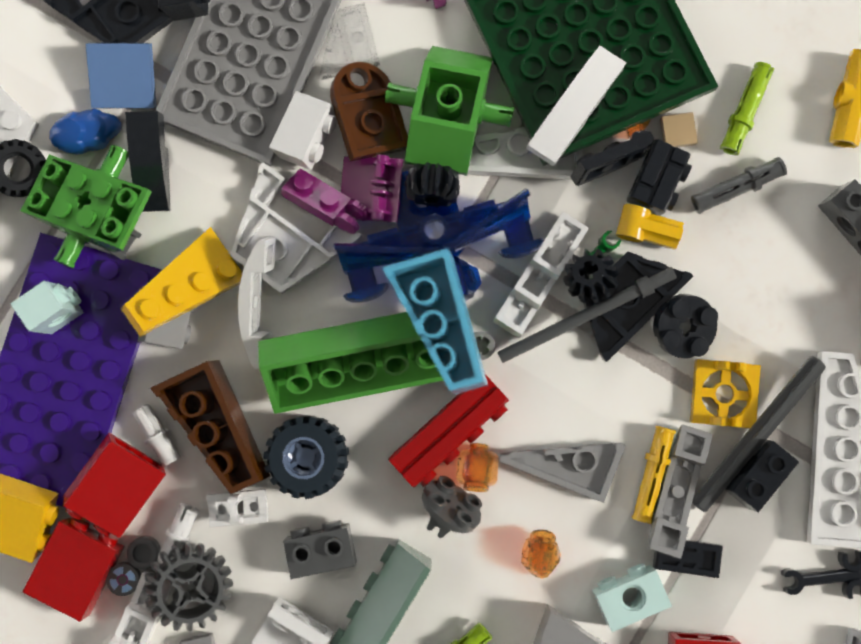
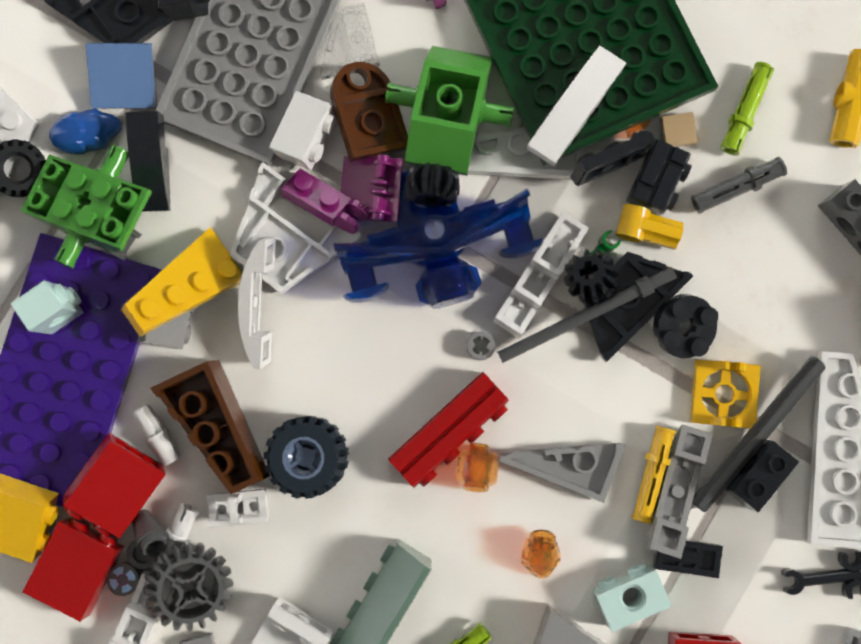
bright green brick [258,312,444,414] -> none
dark grey brick [283,520,357,580] -> none
medium azure wedge [382,248,488,394] -> none
dark grey plate [422,476,482,538] -> none
none -> dark grey cone [132,509,168,557]

